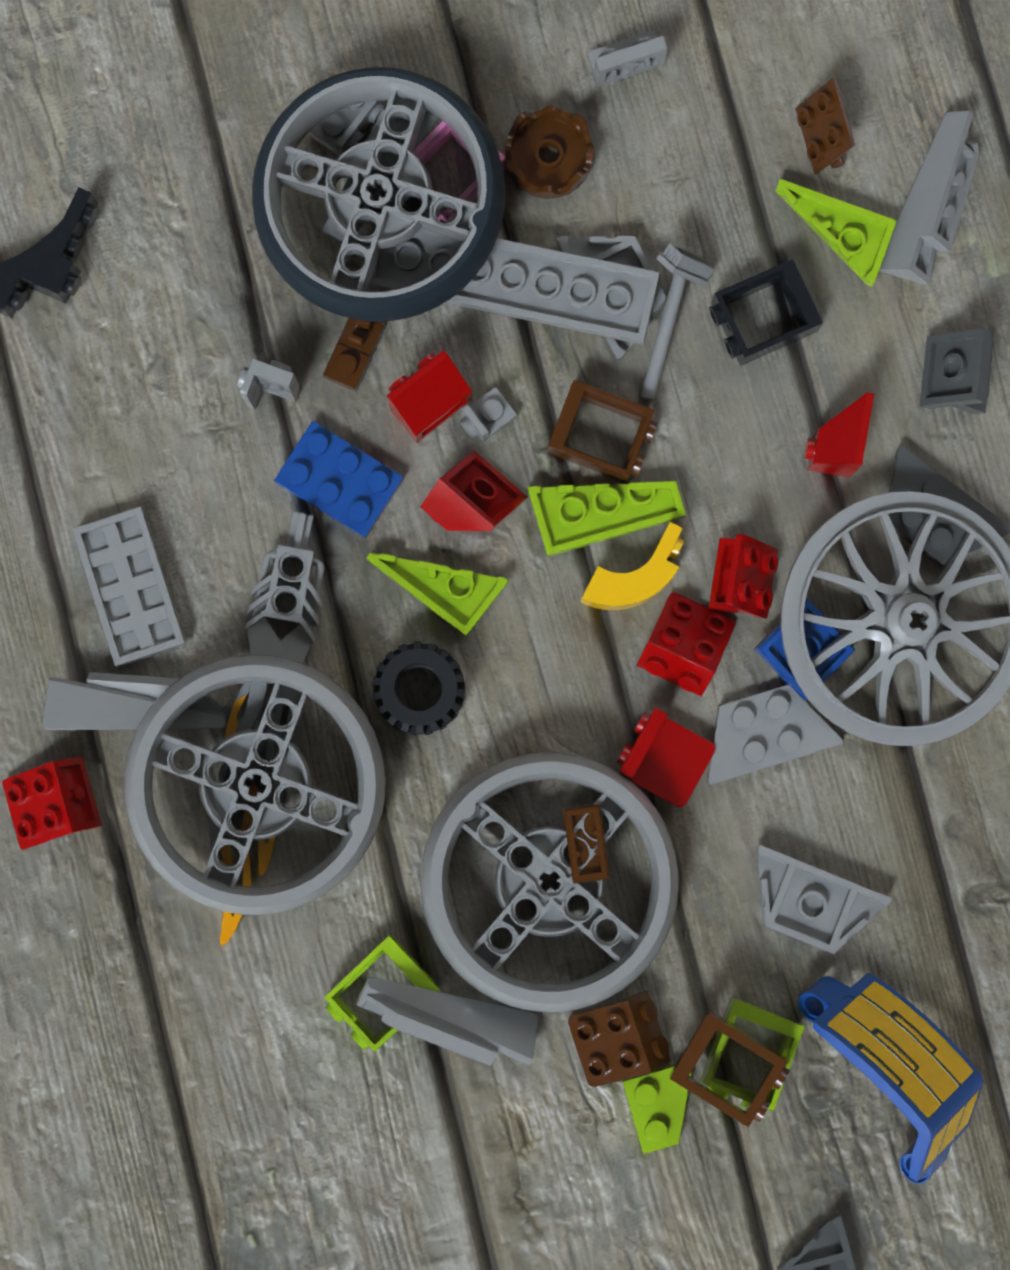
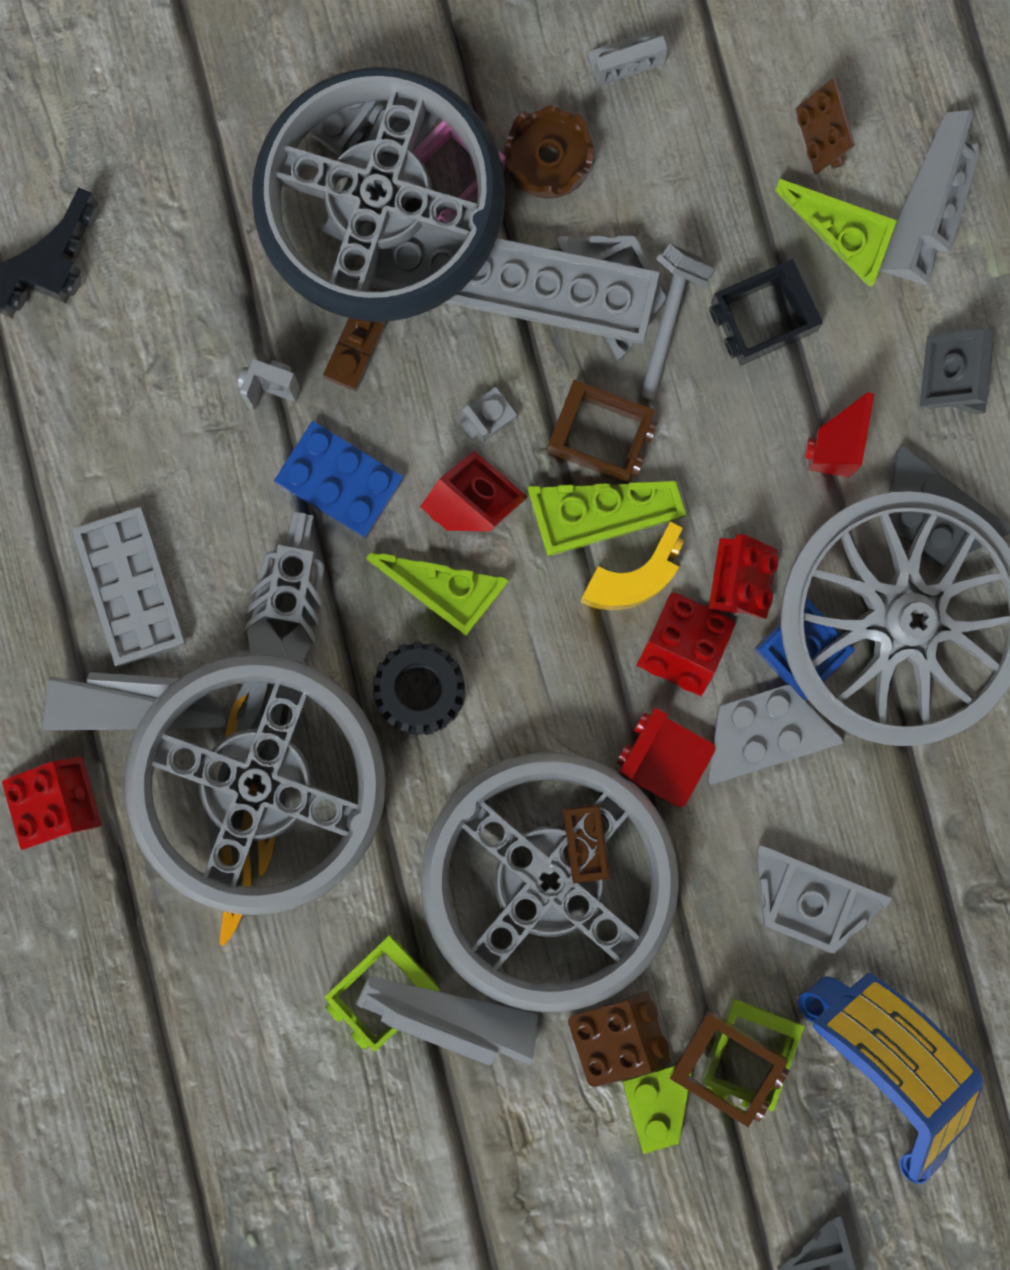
red slope [387,350,473,443] -> none

